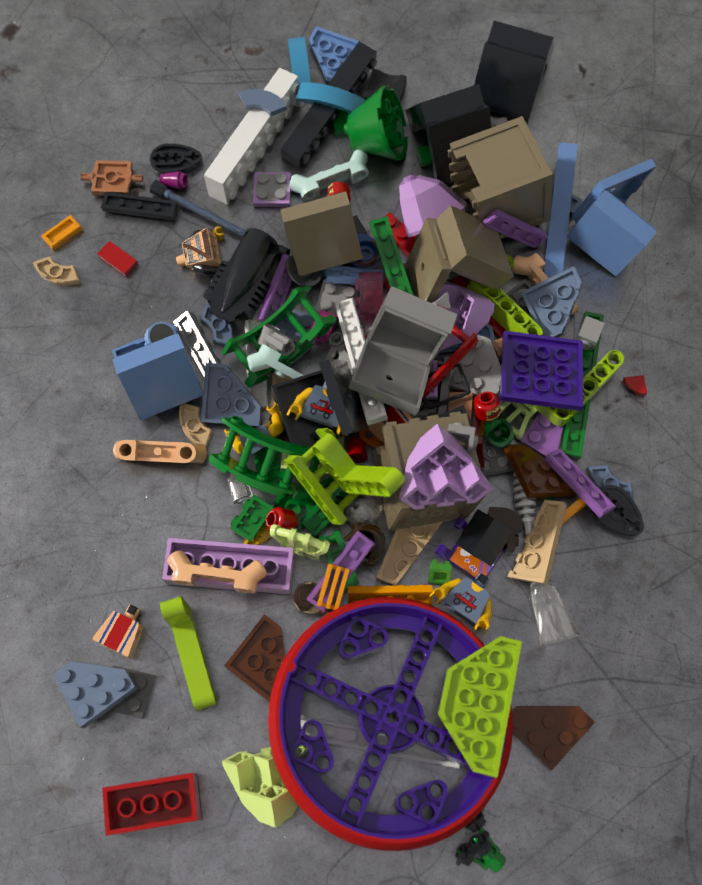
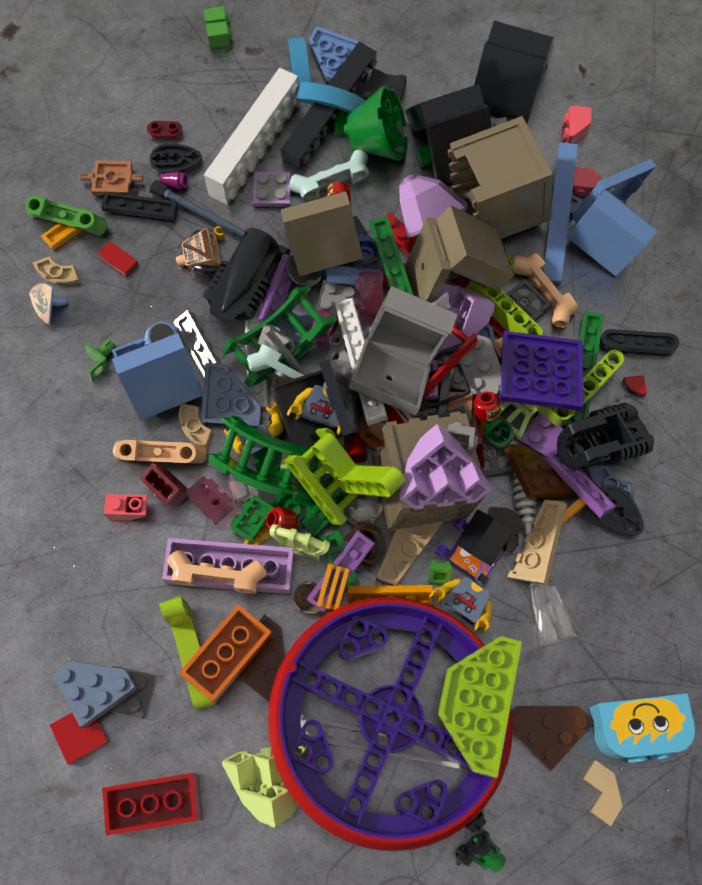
torso [92,604,144,659] -> none
sand blue tile [200,304,233,346] -> none
sand blue tile [238,89,287,116] -> none
medium lavender tile [482,209,548,248] -> none
sand blue plate [520,266,583,337] -> none
light grey brick [576,316,605,351] -> none
none -> bright green plate [25,195,107,236]
none -> shield [29,283,66,325]
none -> red tile [50,712,109,765]
none -> bright green bracket [85,339,117,382]
none -> coral slope [104,494,148,521]
none -> dark red brick [140,463,190,507]
none -> dark red plate [147,121,183,140]
none -> orange brick [179,604,271,704]
none -> clear pink brick [186,475,233,525]
none -> bright green piece [203,6,233,48]
none -> light grey piece [263,326,312,375]
none -> black connector [556,402,654,470]
none -> coral slope [563,106,592,144]
none -> coral slope [572,167,603,198]
none -> tan tile [583,760,623,826]
none -> brick [589,693,695,763]
none -> black plate [600,329,679,354]

